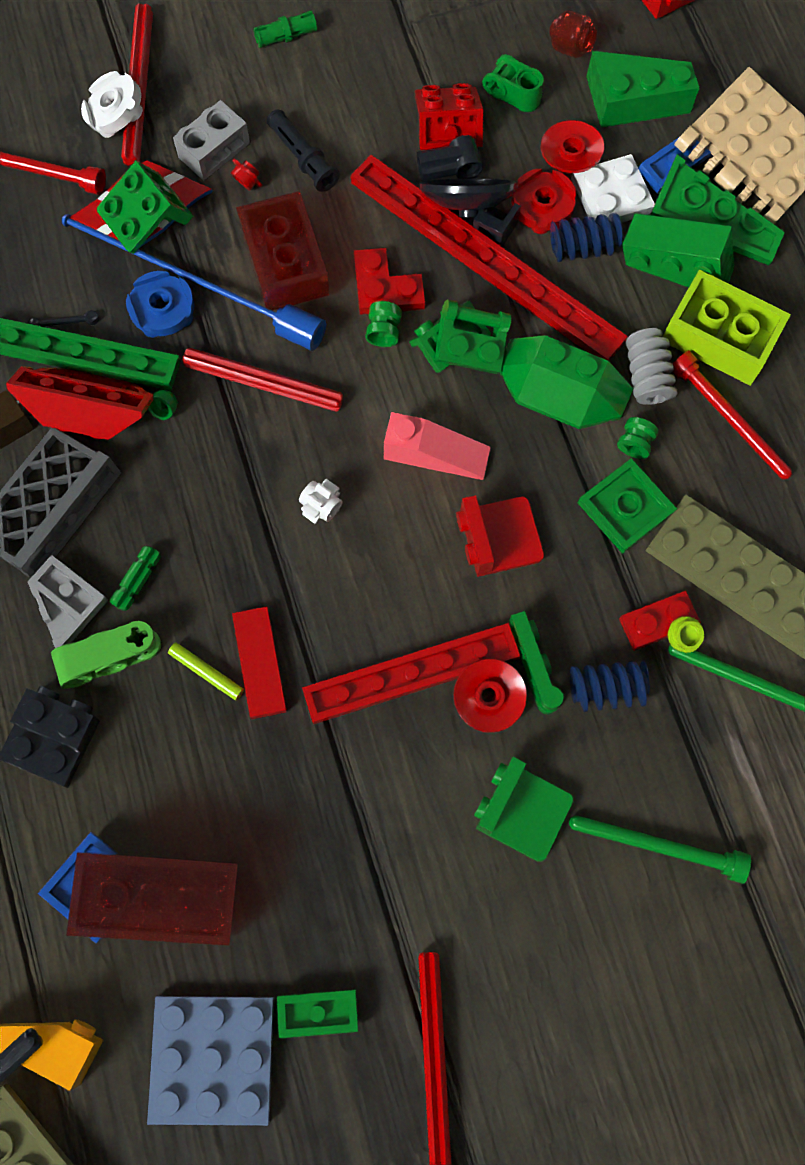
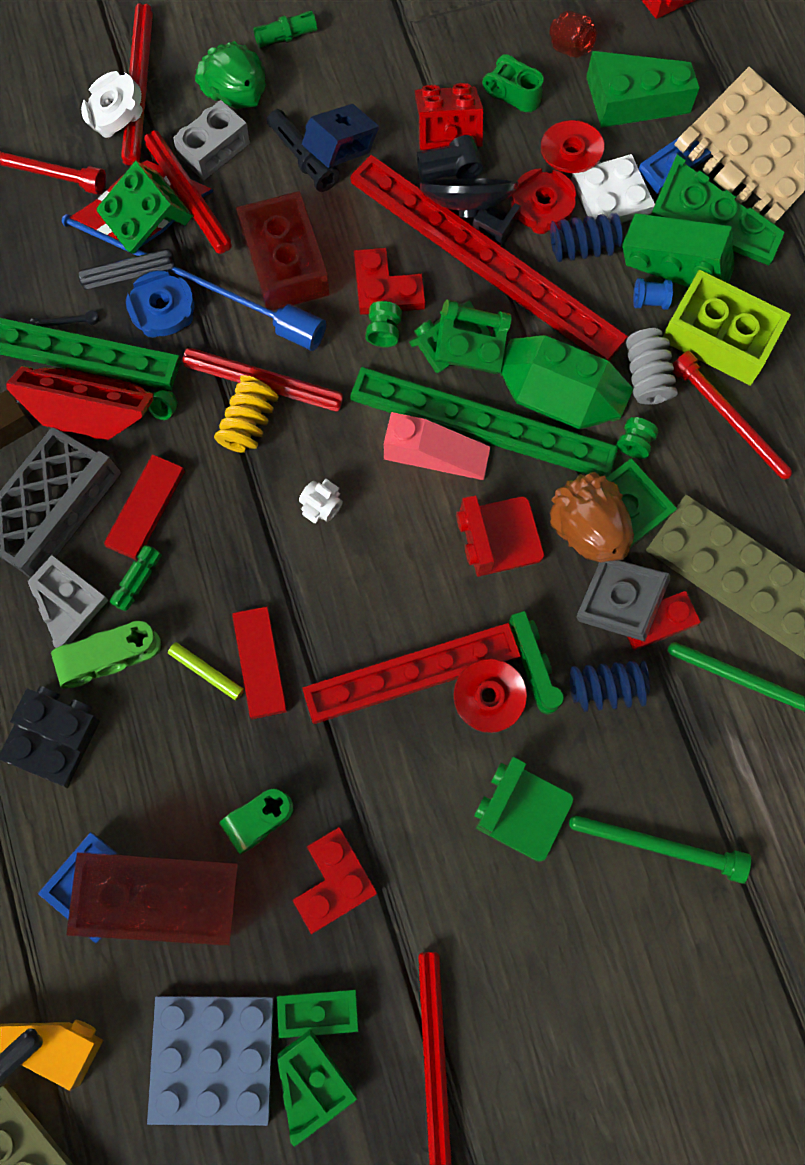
red plate [230,158,262,191] -> none
lime plate [668,616,704,653] -> none
none -> black axle [79,249,175,289]
none -> red tile [104,454,185,561]
none -> red axle [144,130,232,254]
none -> green piece [195,41,266,109]
none -> yellow piece [214,375,279,453]
none -> green piece [219,789,293,855]
none -> green wing [277,1029,357,1147]
none -> red plate [292,827,377,934]
none -> dark blue brick [301,103,379,168]
none -> green tile [350,367,619,477]
none -> dark orange piece [550,472,634,563]
none -> dark grey tile [576,560,671,642]
none -> blue bush [633,278,673,310]

